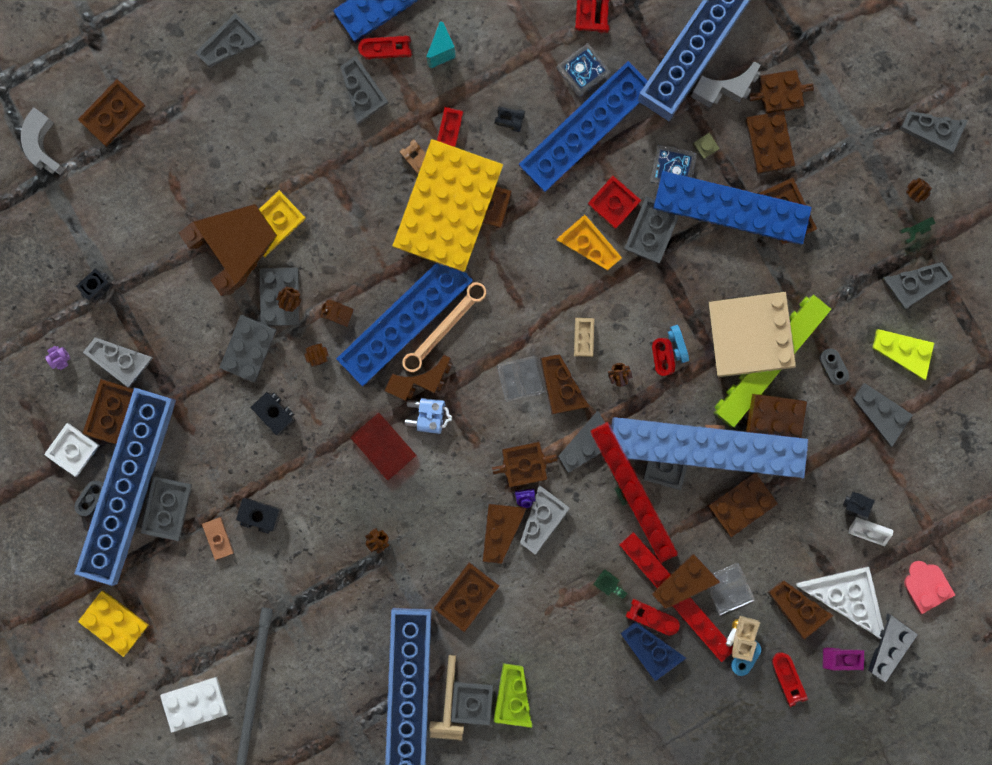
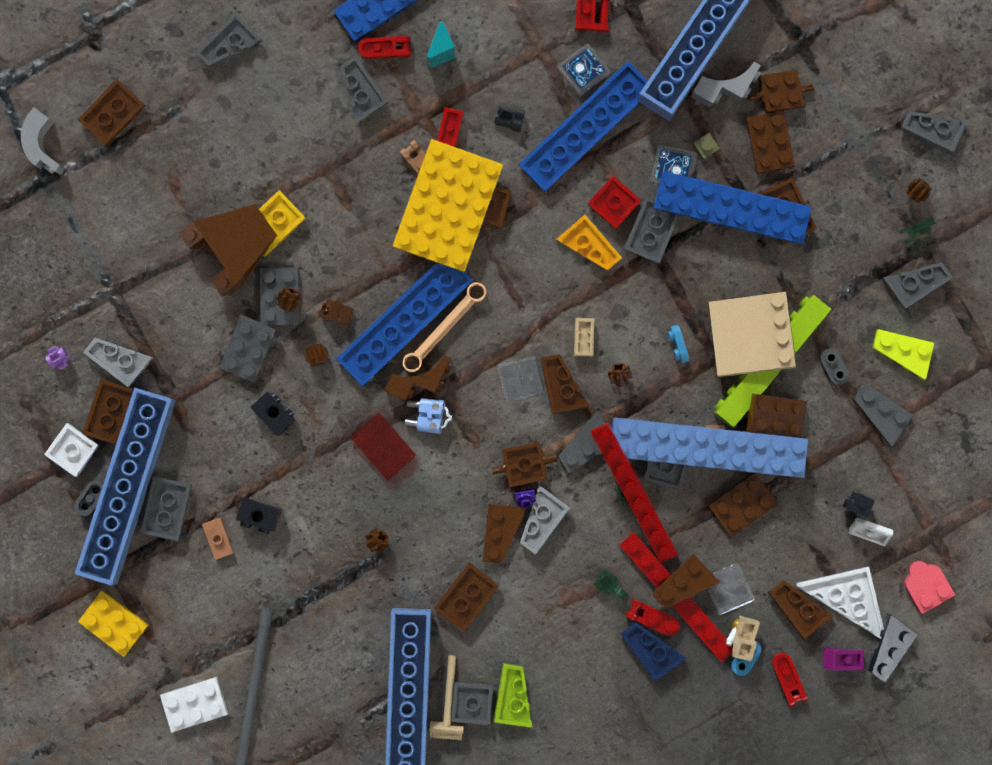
black head [76,268,114,303] -> none
red plate [652,338,676,376] -> none

